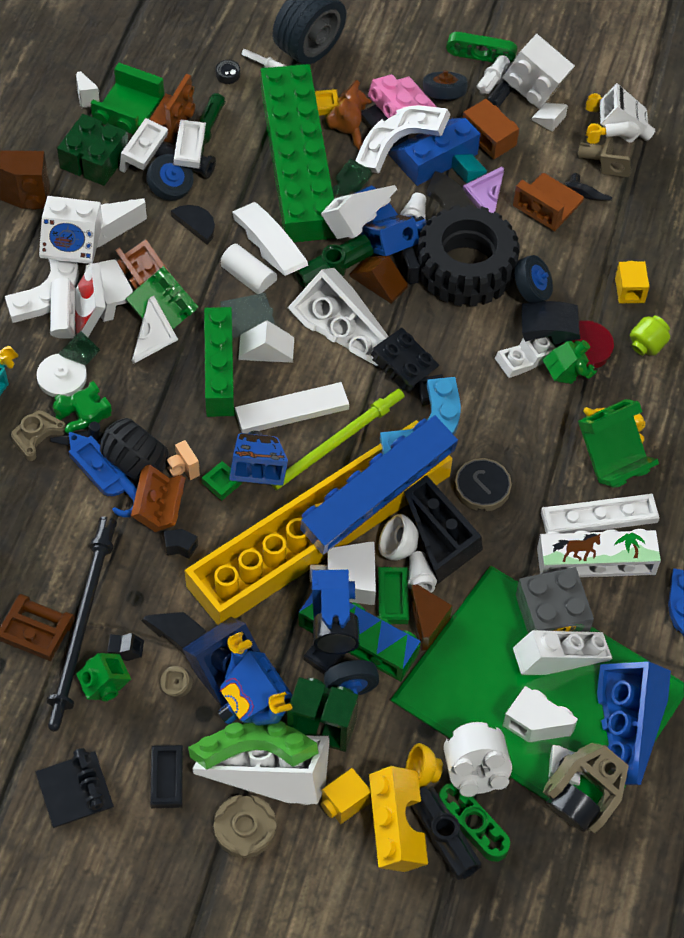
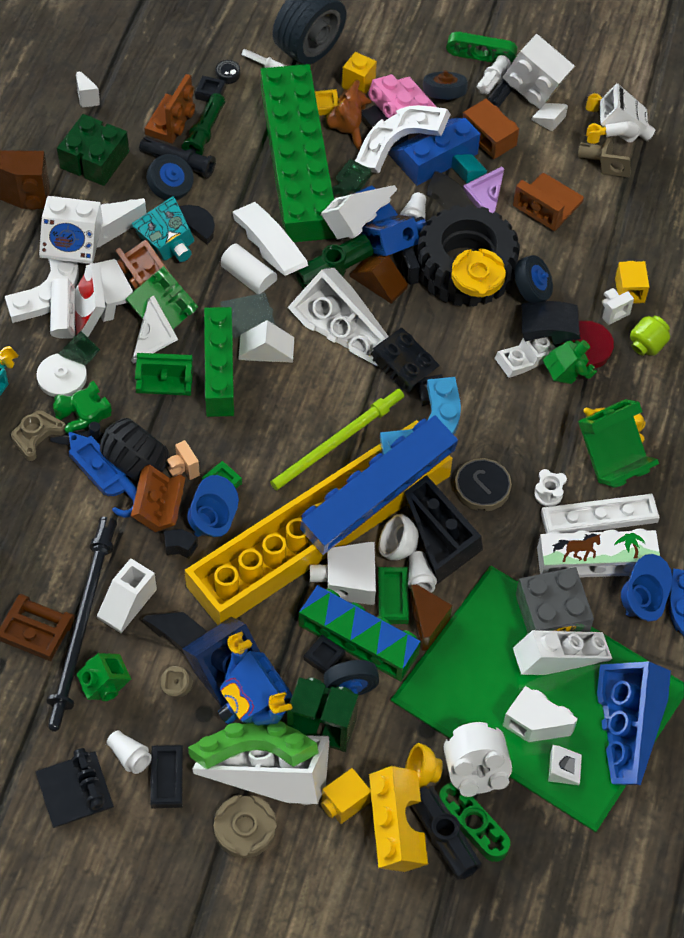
green panel [91,63,164,135] -> none
black piece [108,633,144,661] -> none
white panel [119,118,168,172] -> none
white tile [174,120,206,168] -> none
blue torso [229,431,288,486] -> none
white tile [235,382,349,434] -> none
piece [312,569,360,654] -> none
dark tan piece [543,743,629,833] -> none
black bar [565,173,612,201] -> none
none -> white slope [97,558,157,633]
none -> white cone [107,730,152,774]
none -> teal torso [132,196,195,262]
none -> green hinge [135,353,194,396]
none -> blue piece [187,475,239,537]
none -> black tile [195,75,226,102]
none -> yellow brick [342,52,377,95]
none -> yellow tile [451,249,506,297]
none -> white brick [535,469,567,507]
none -> white tile [602,288,634,325]
none -> blue piece [621,554,673,621]

